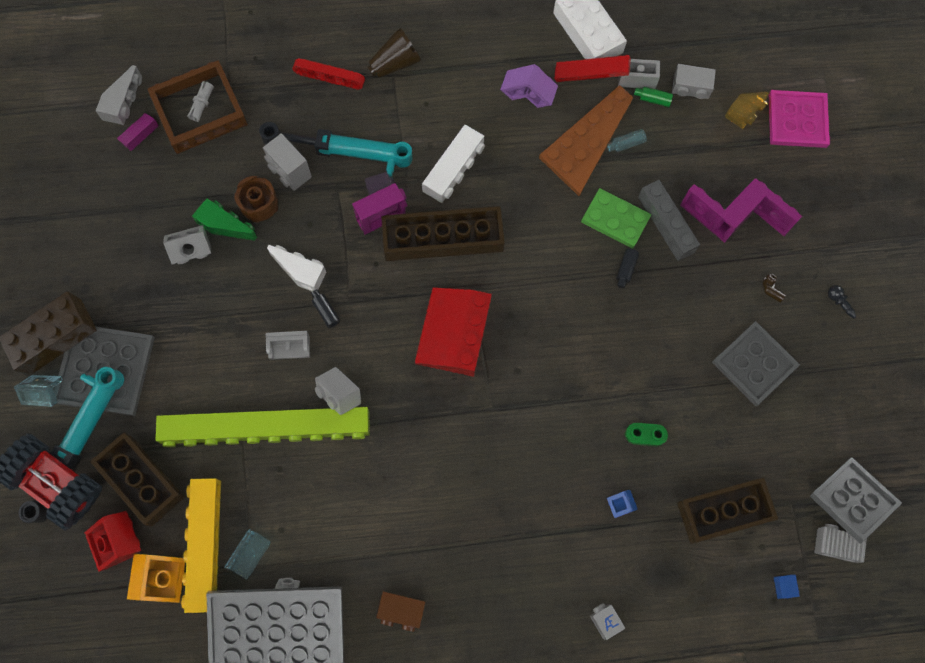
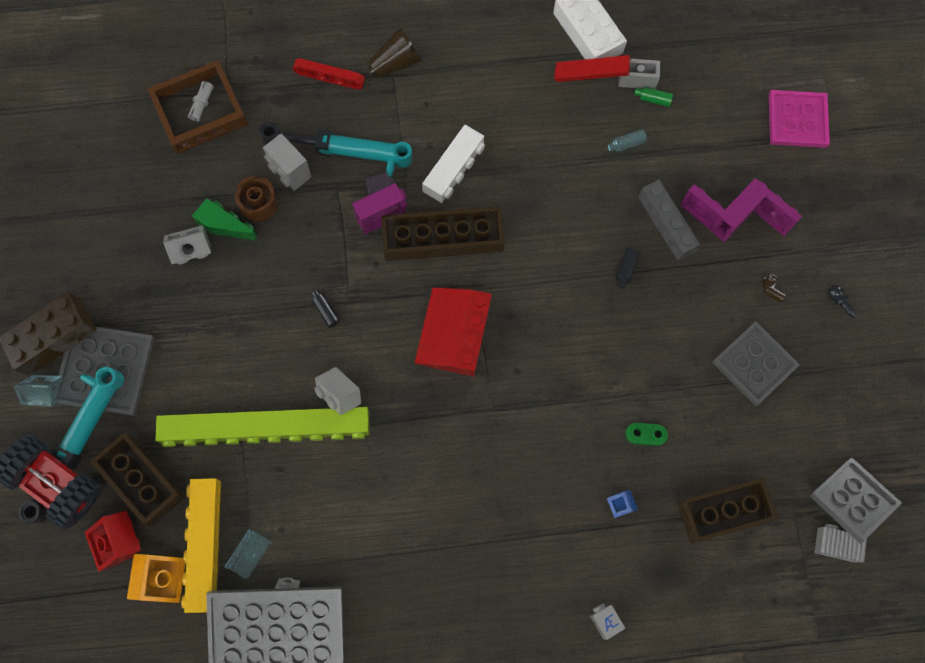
light grey slope [96,65,142,125] -> none
magenta slope [117,113,159,151] -> none
light grey hinge [266,331,310,360] -> none
white slope [267,245,326,292] -> none
reddish brown brick [376,591,426,632] -> none
medium lavender brick [500,64,558,108] -> none
dark orange wing [539,85,633,196] -> none
bright green plate [581,188,652,249] -> none
light grey brick [672,64,716,99] -> none
clear yellow slope [725,91,770,129] -> none
blue slope [774,575,800,599] -> none

